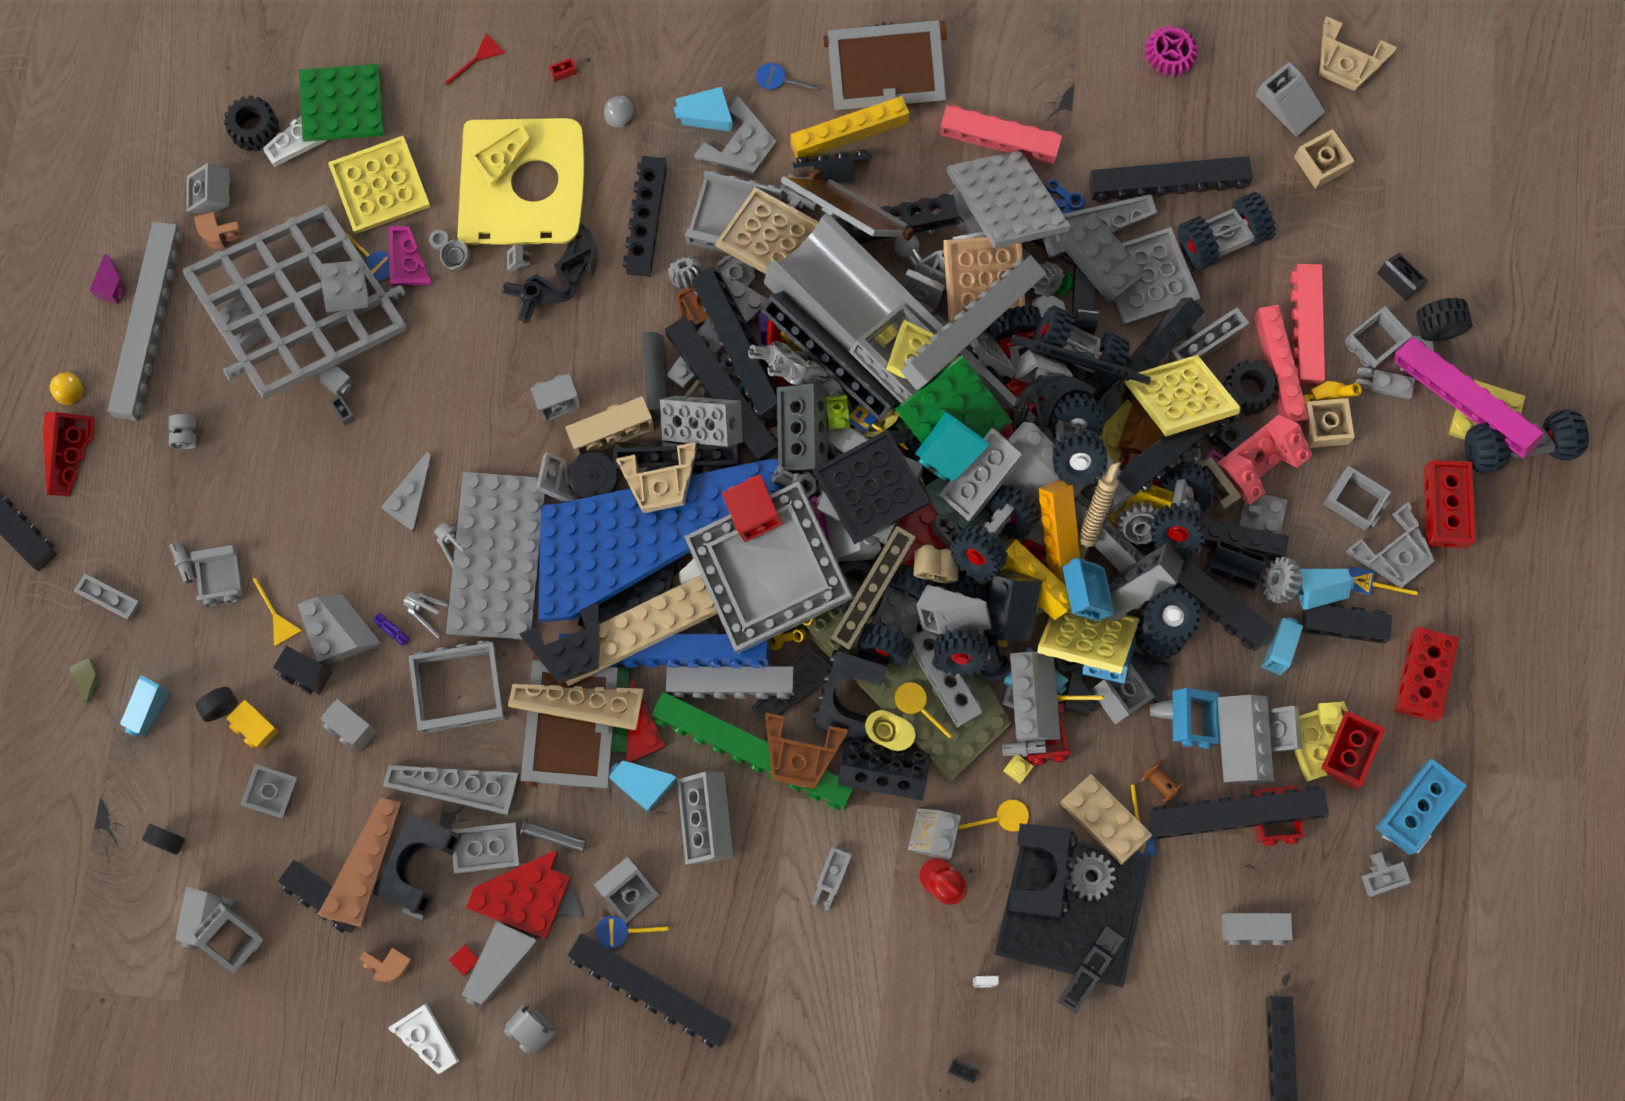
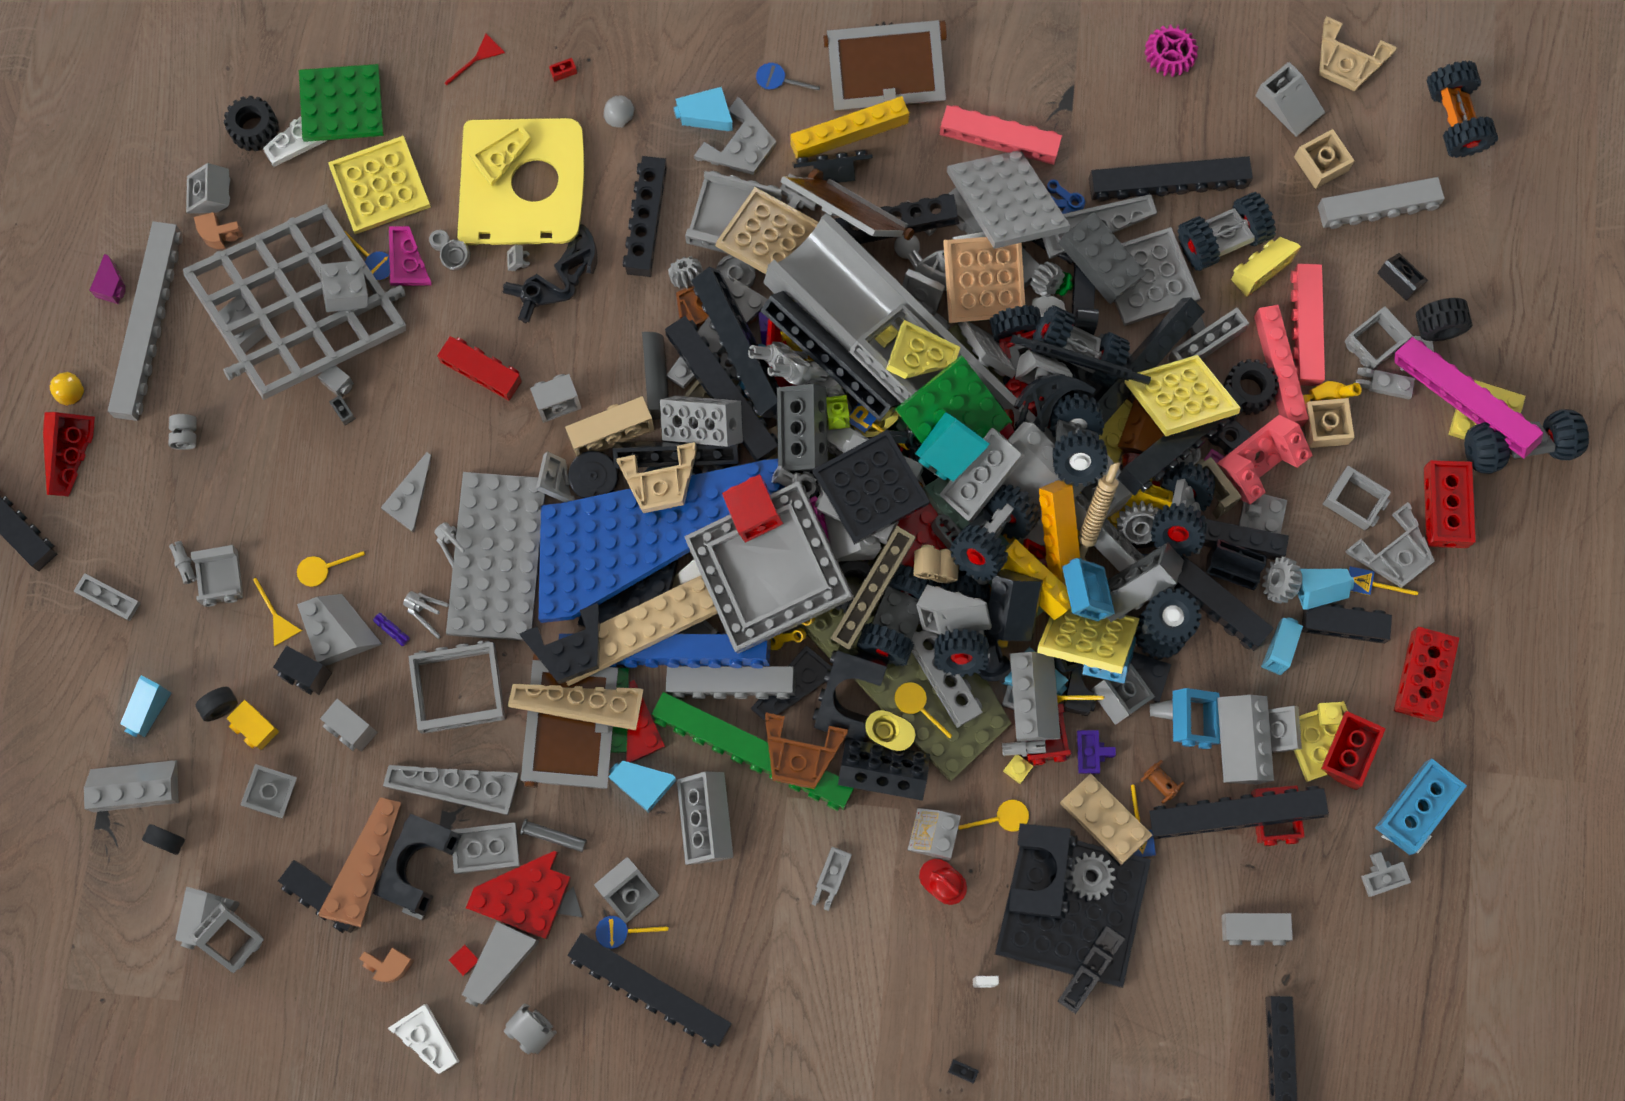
olive slope [69,658,100,704] -> none
light grey brick [900,255,1046,391] -> none
none -> light grey slope [84,760,179,812]
none -> yellow piece [297,551,365,587]
none -> red brick [437,336,522,401]
none -> dark purple hinge [1077,730,1116,774]
none -> light yellow slope [1231,237,1301,297]
none -> light grey brick [1317,177,1445,229]
none -> black plate [1426,61,1498,158]

